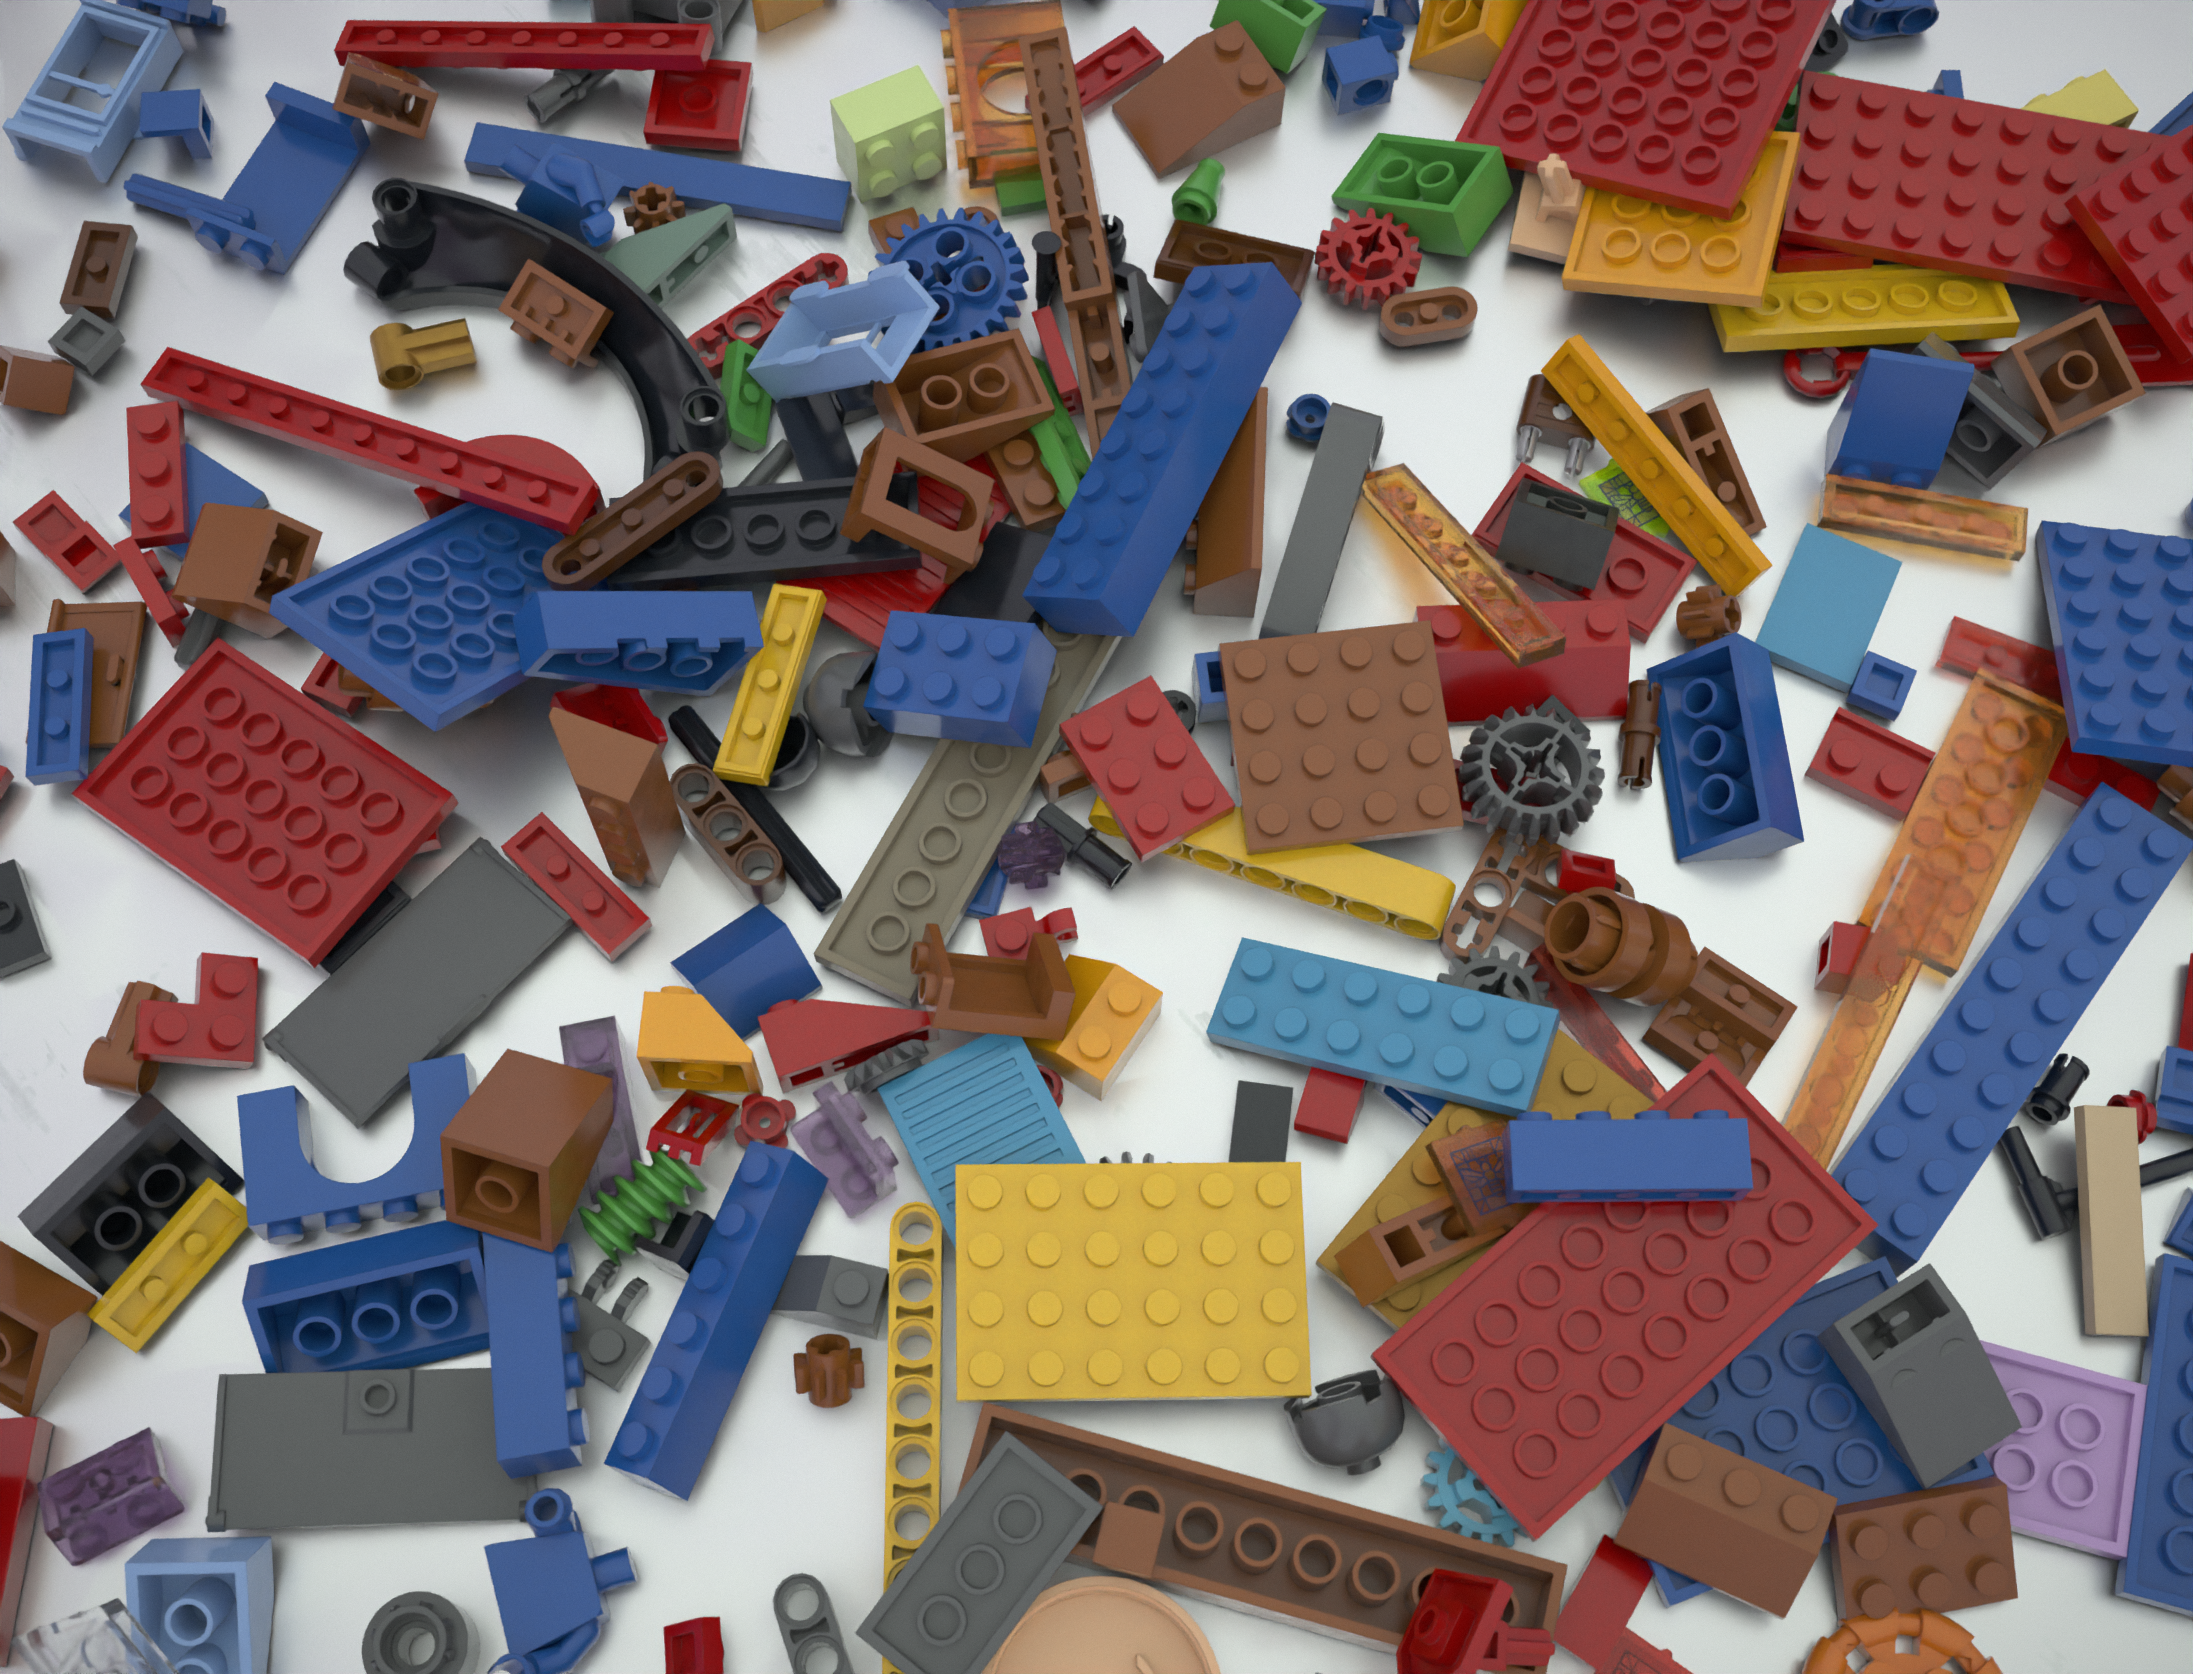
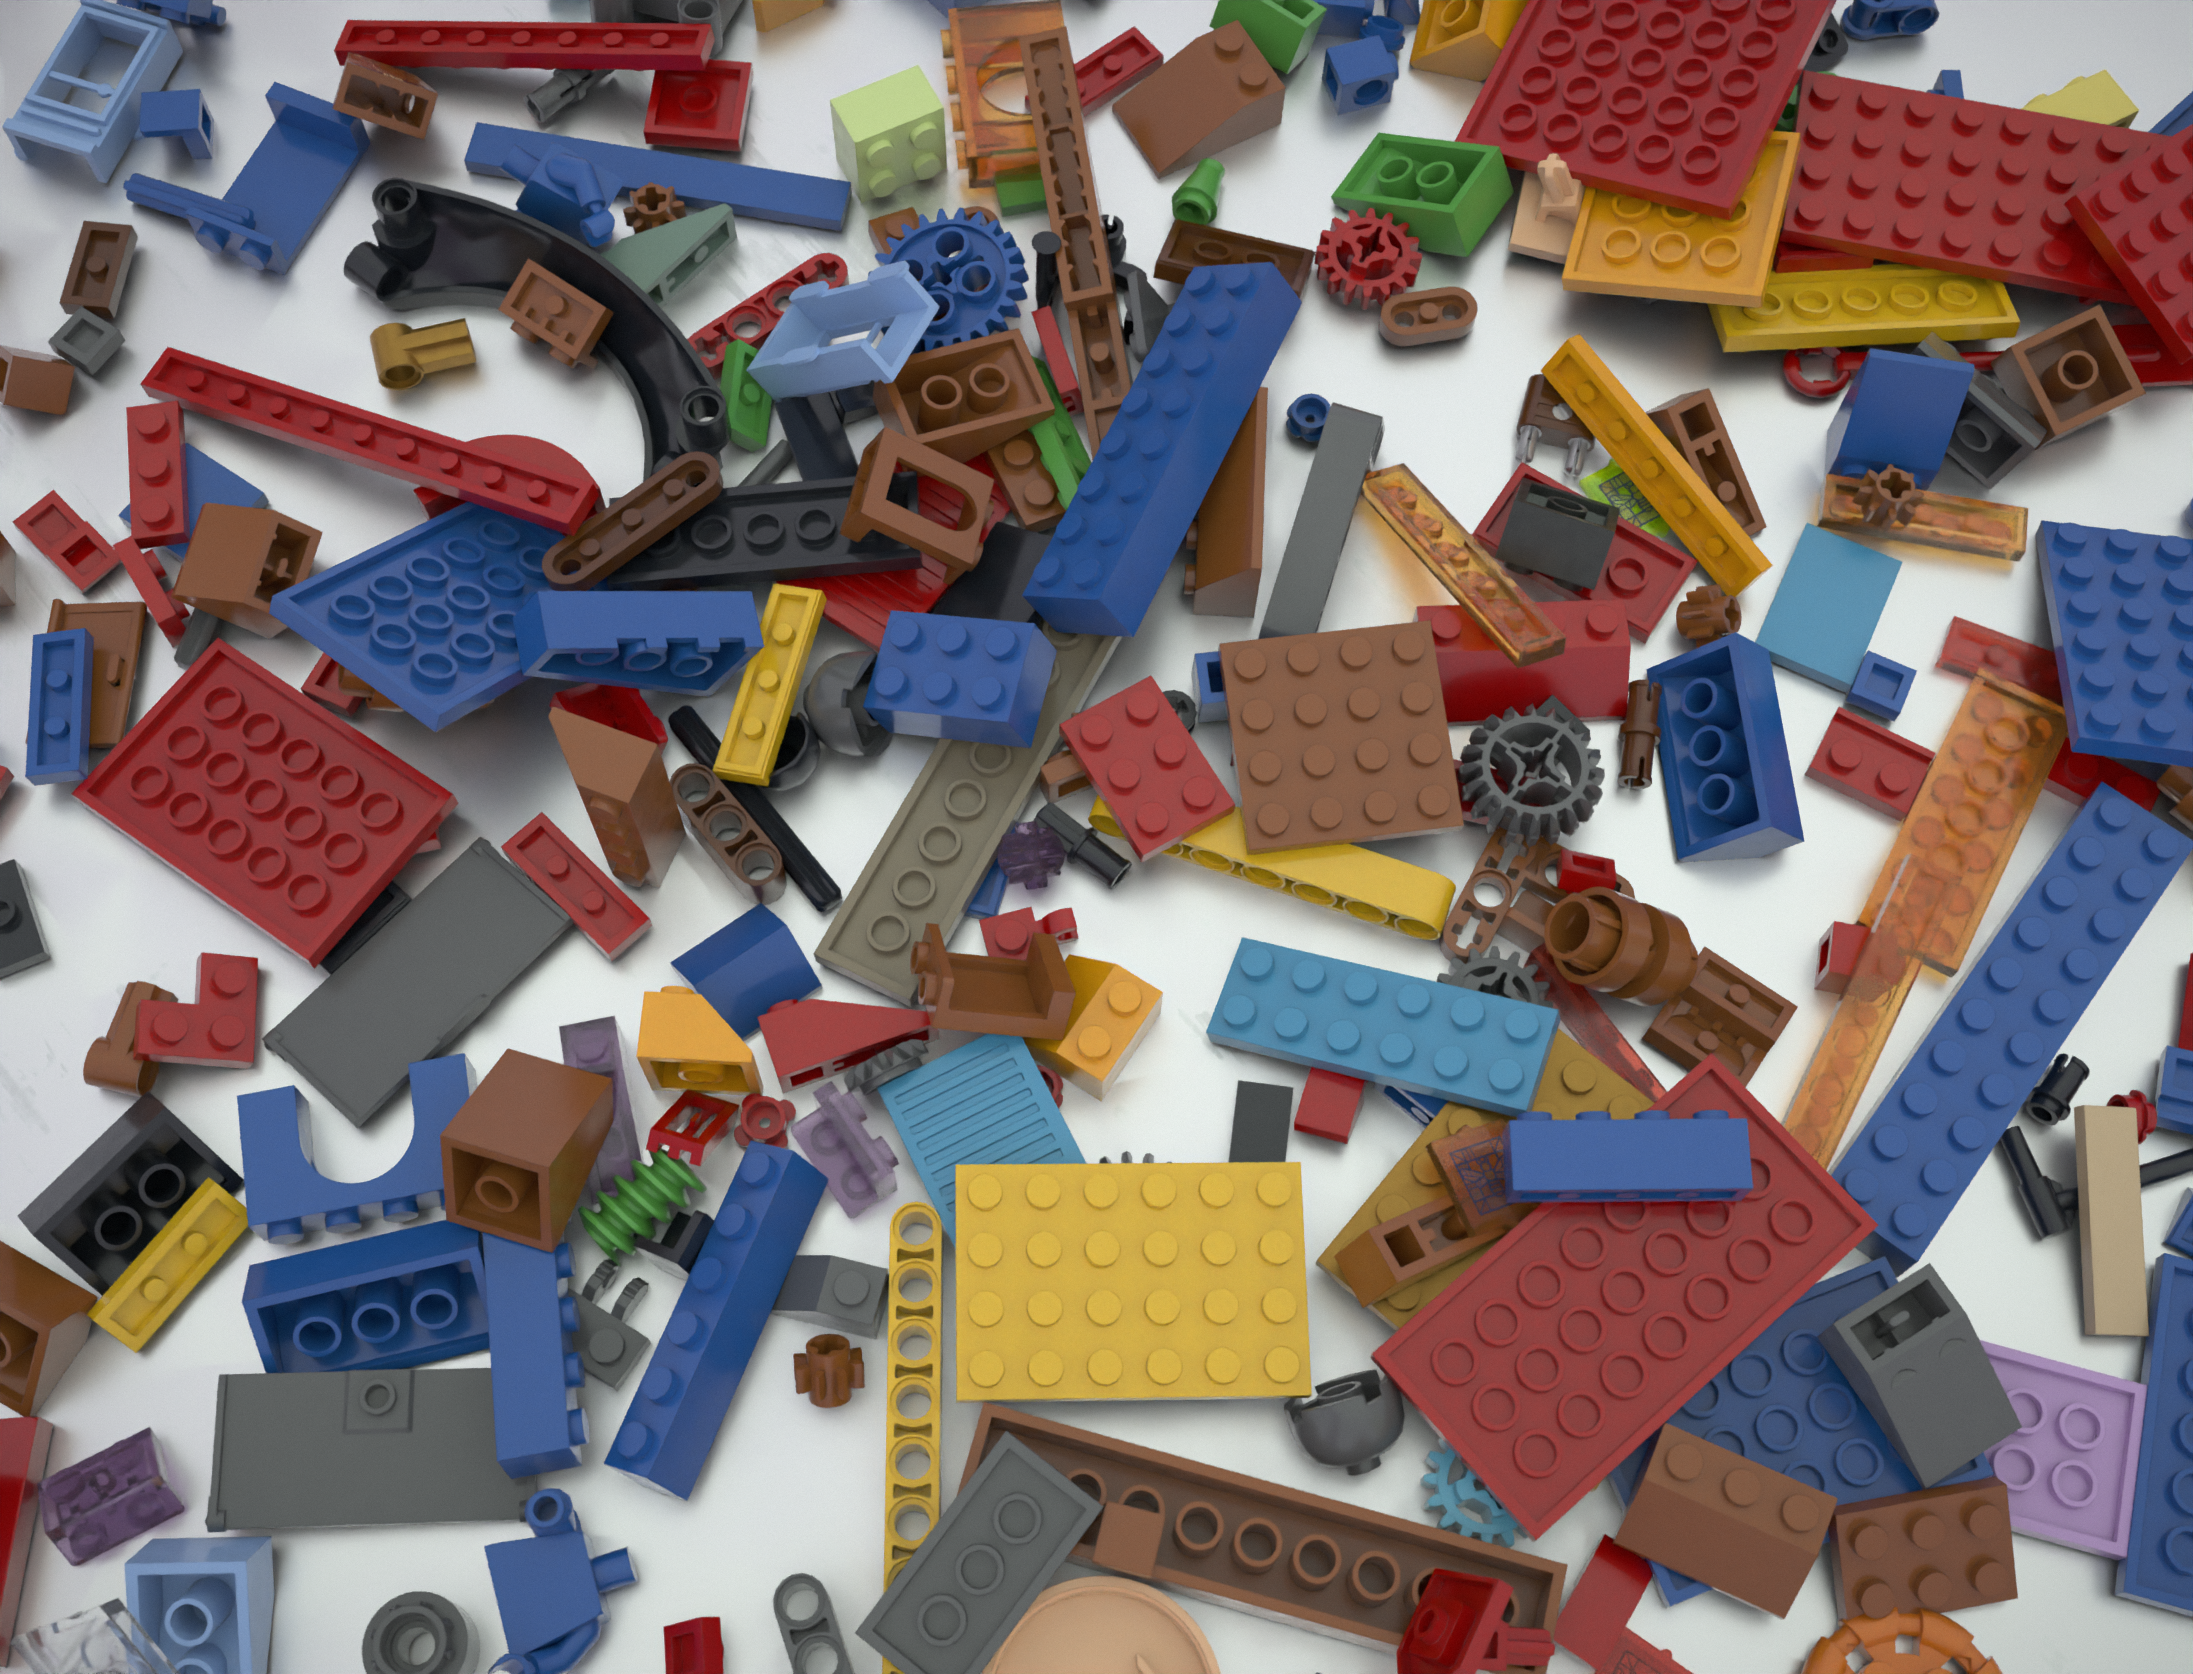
none -> dark orange gear [1853,464,1924,532]

